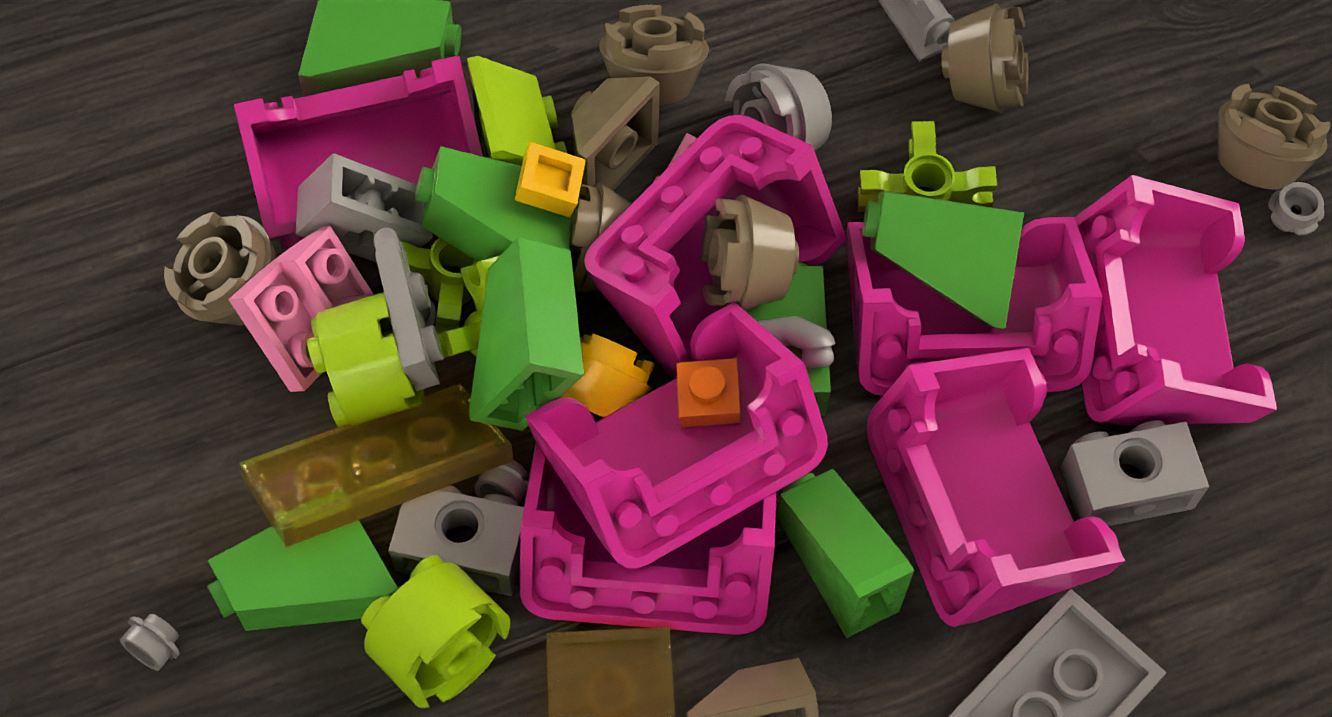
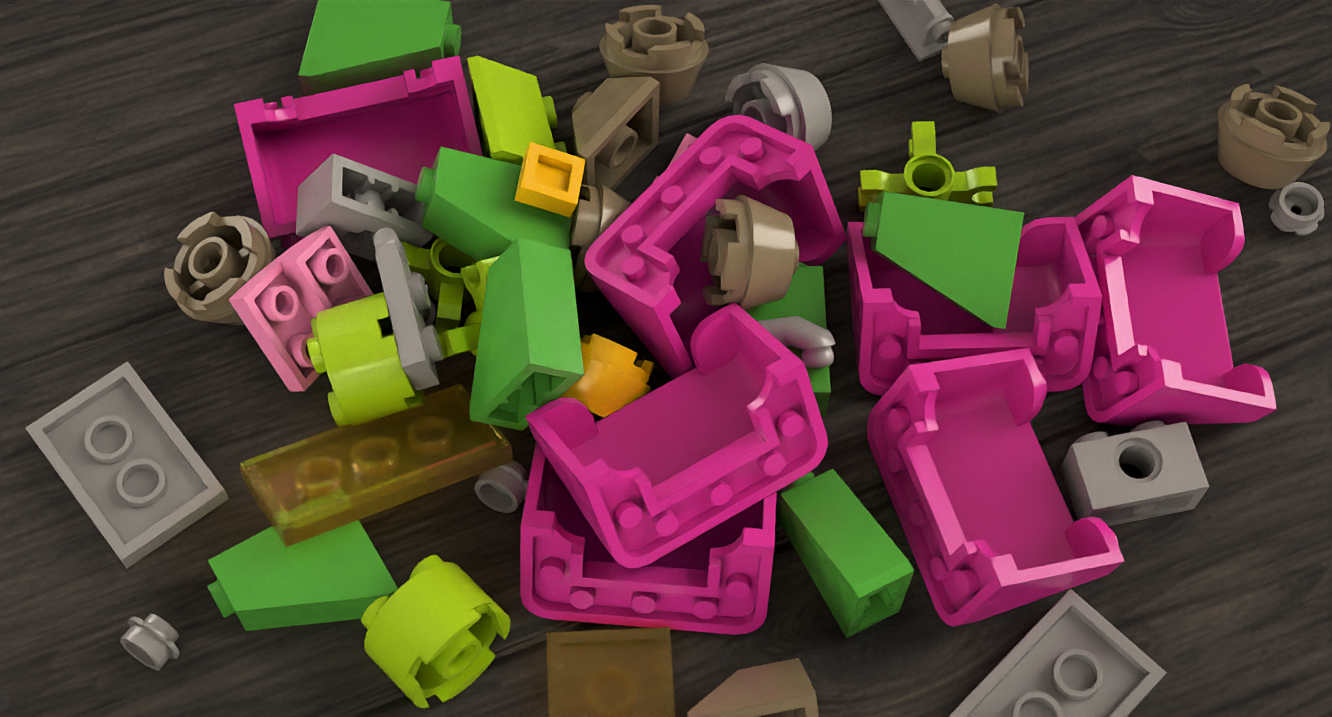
light grey brick [388,482,524,596] -> none
orange plate [677,358,742,428] -> none
none -> light grey plate [25,361,229,569]

